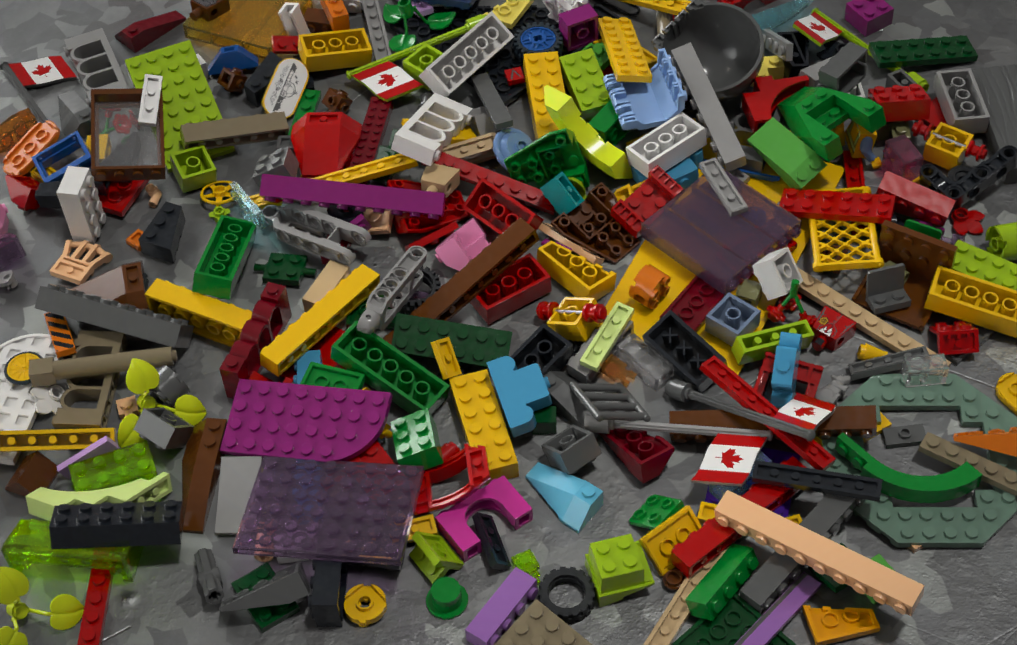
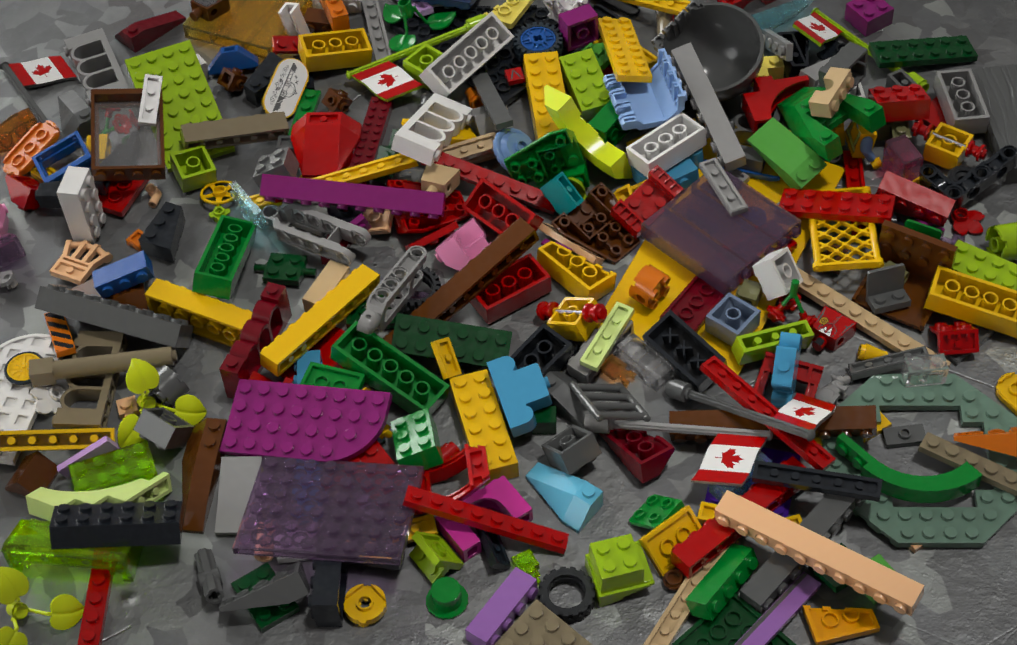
none -> blue brick [92,250,155,299]
none -> red plate [402,485,569,555]
none -> orange cone [465,87,484,109]
none -> tan arch [808,67,854,119]

